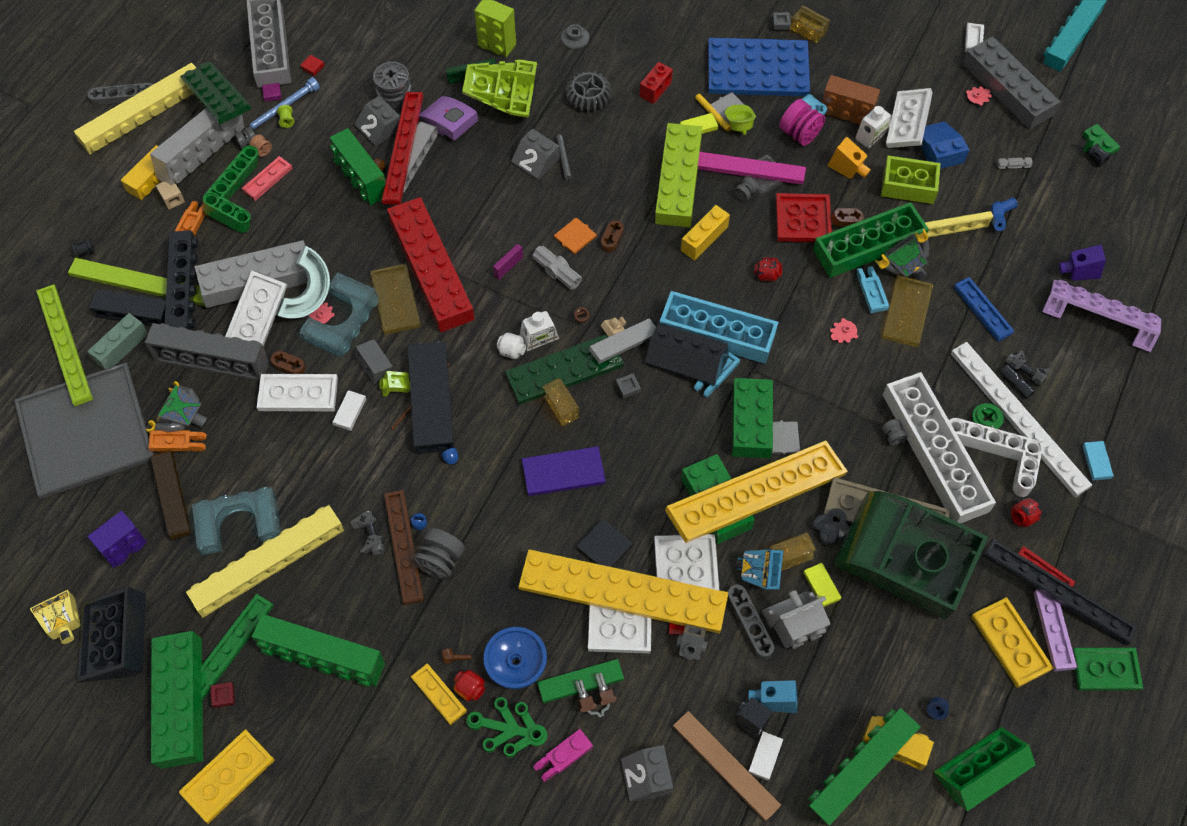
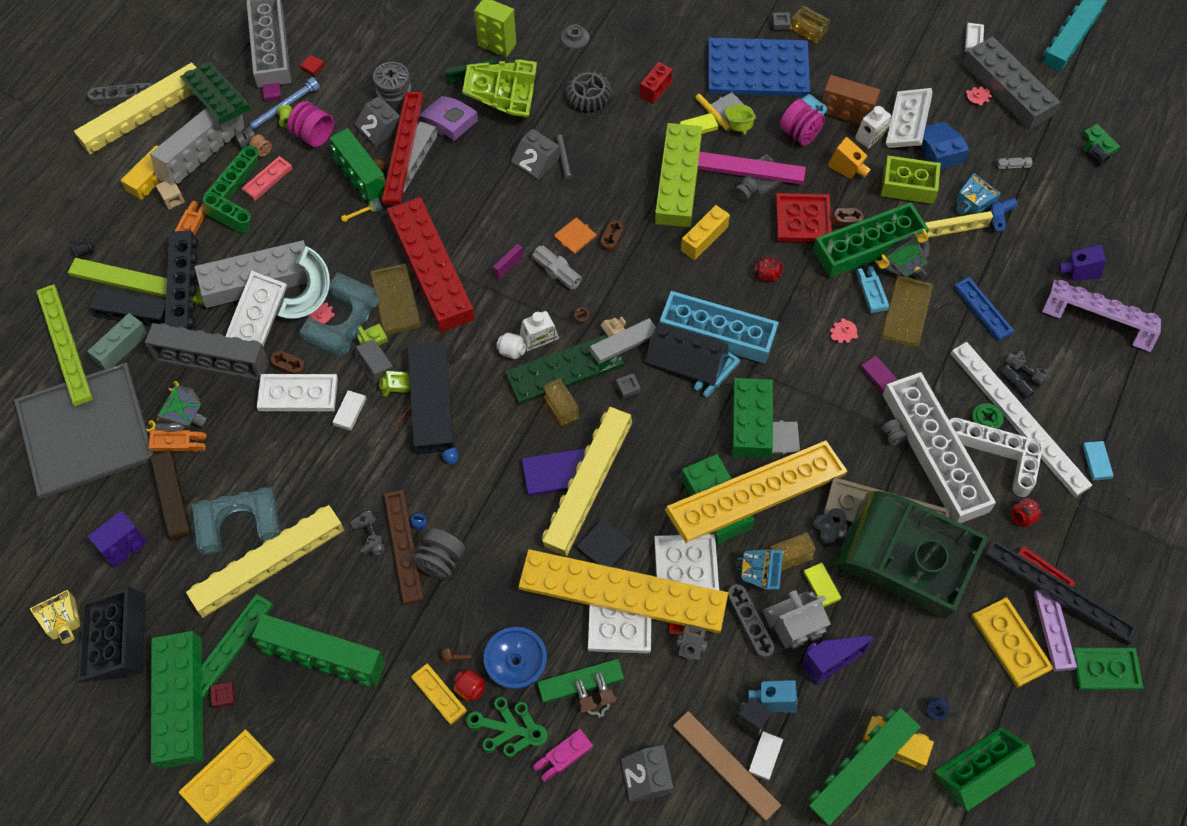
none -> dark pink wheel [287,101,334,147]
none -> hinge [341,197,383,222]
none -> lime bracket [357,324,388,345]
none -> light yellow brick [542,407,632,557]
none -> dark purple slope [801,636,873,685]
none -> magenta tile [861,356,898,393]
none -> dark azure torso [956,174,1000,215]

